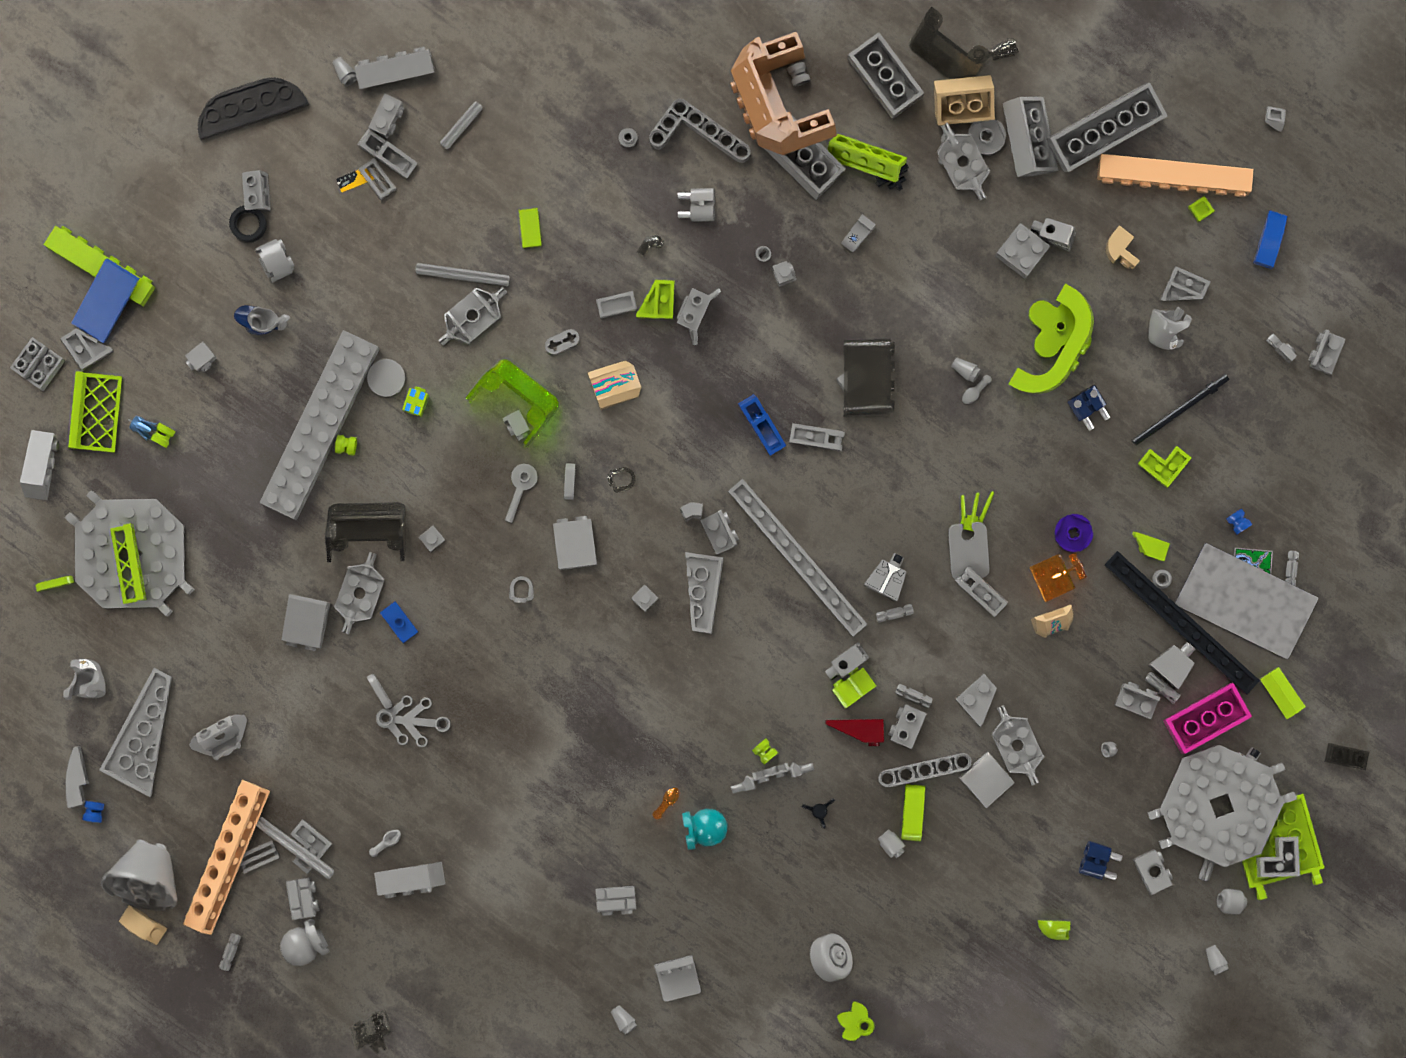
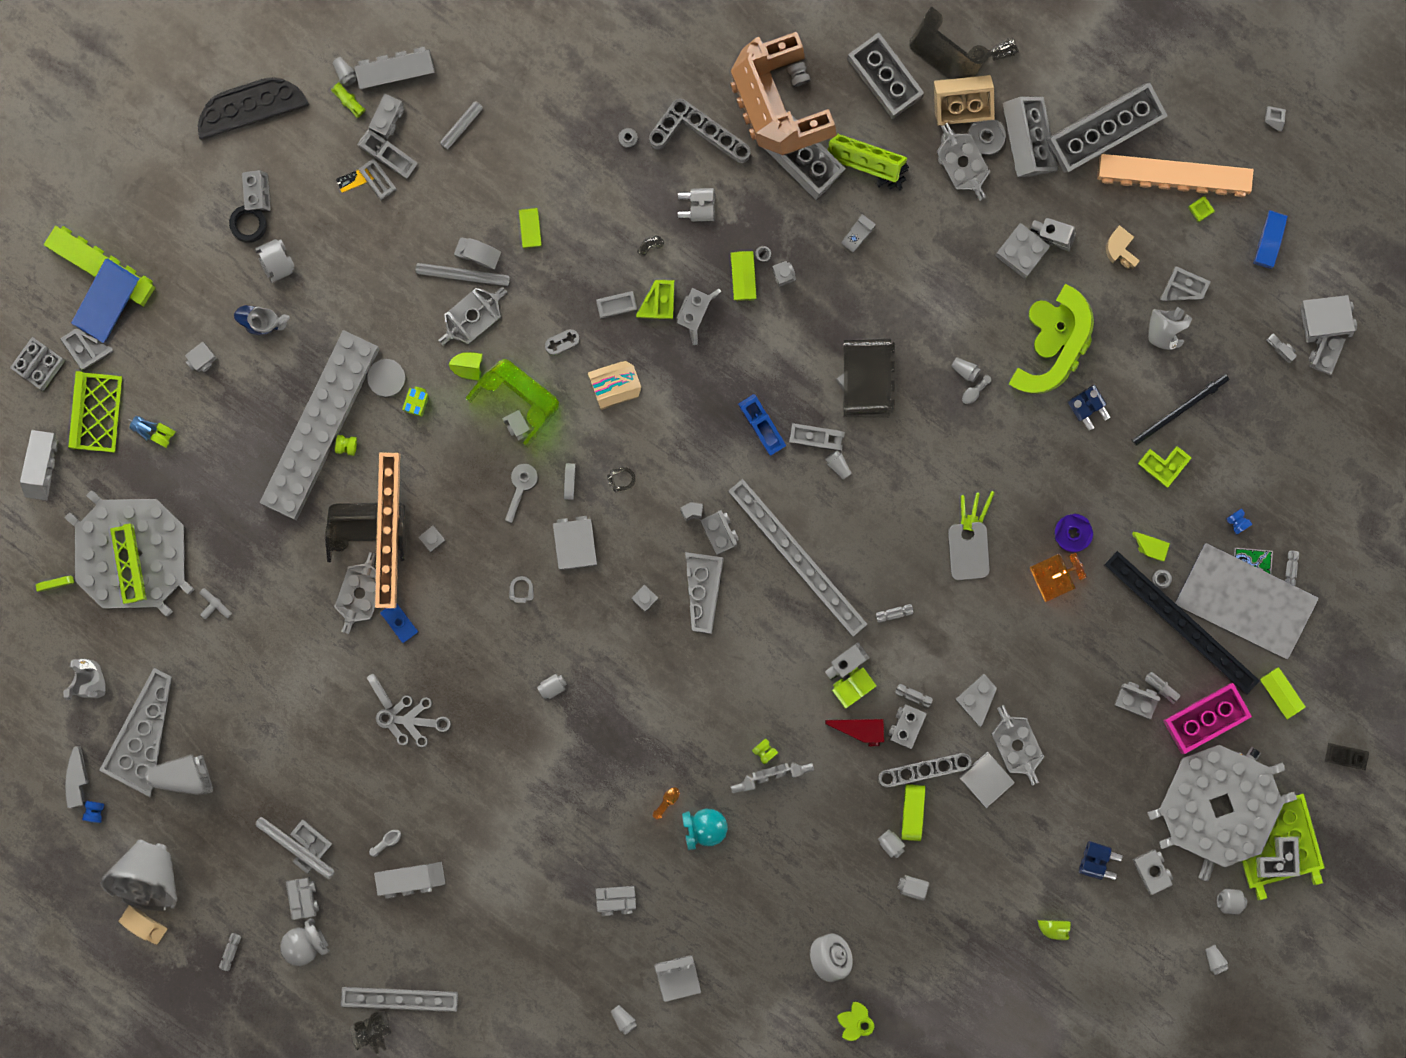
light nougat brick [183,780,270,935] -> none
light grey piece [189,714,247,761] -> none
light grey tile [240,840,280,874] -> none
light grey slope [282,594,331,651] -> none
black plant [802,798,835,829] -> none
light grey torso [863,553,906,602] -> none
light grey plate [955,566,1008,617] -> none
tan slope [1031,605,1073,638] -> none
light grey hinge [1101,742,1118,758] -> none
light grey torso [1148,642,1195,690] -> none
none -> light grey windscreen [145,755,213,795]
none -> light grey piece [199,588,232,619]
none -> lime pin [331,82,366,118]
none -> light grey tile [341,987,458,1012]
none -> light nougat brick [375,453,400,608]
none -> lime brick [449,352,482,380]
none -> light grey brick [454,237,501,270]
none -> light grey brick [537,674,567,700]
none -> lime piece [731,251,756,301]
none -> light grey cone [825,450,852,479]
none -> light grey brick [897,875,929,901]
none -> light grey panel [1300,295,1357,343]

